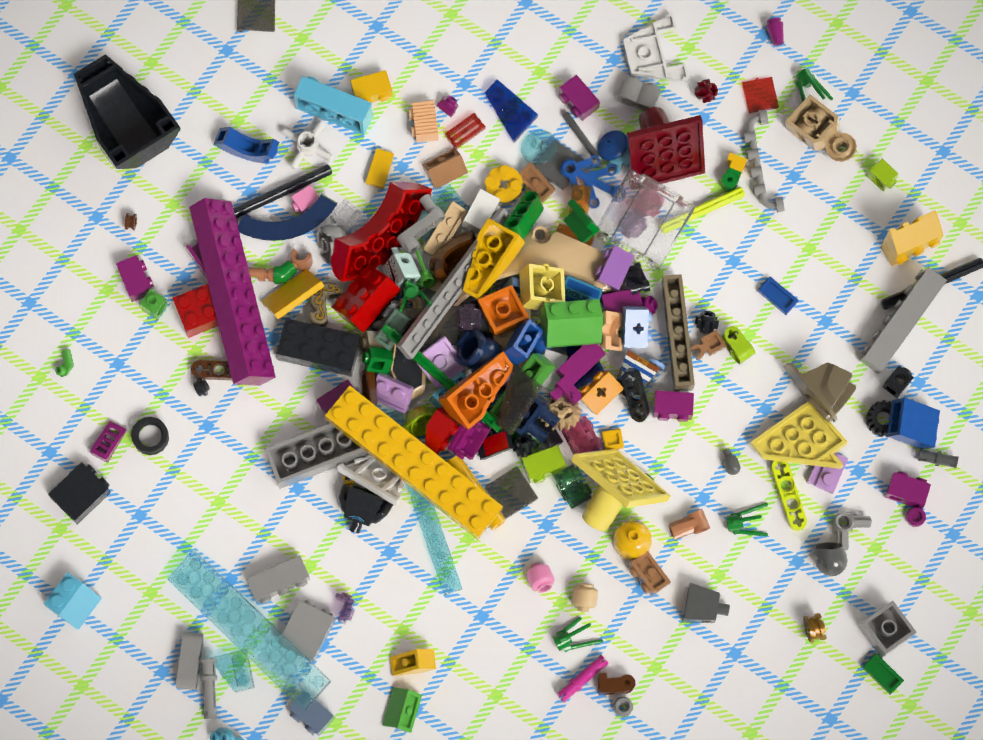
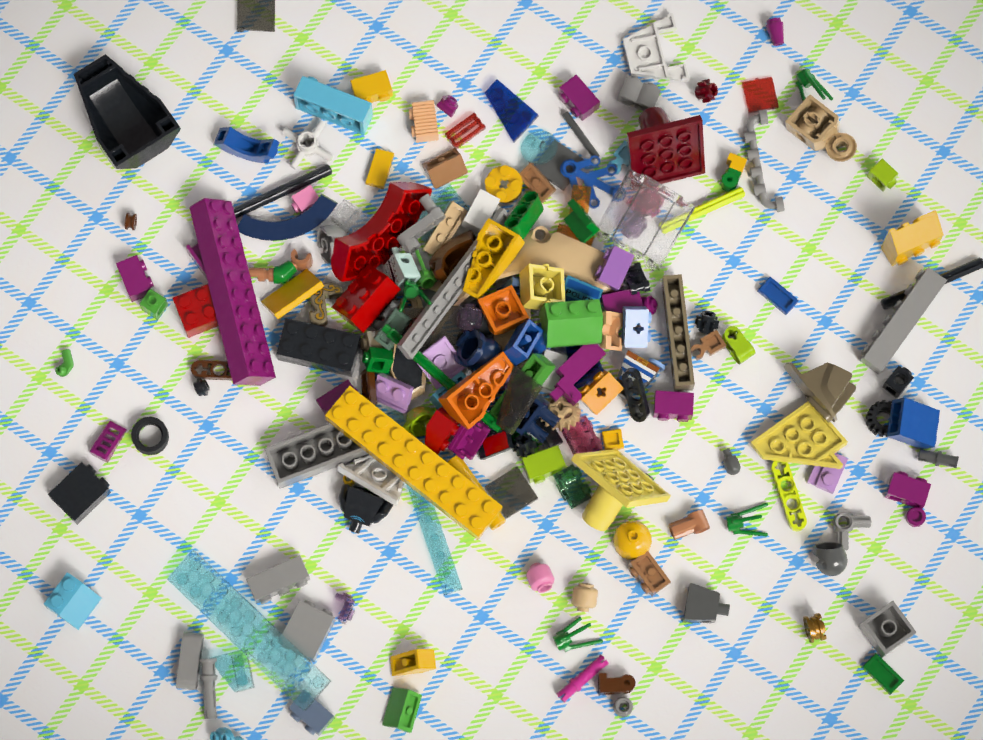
blue piece [597,130,628,160] -> none

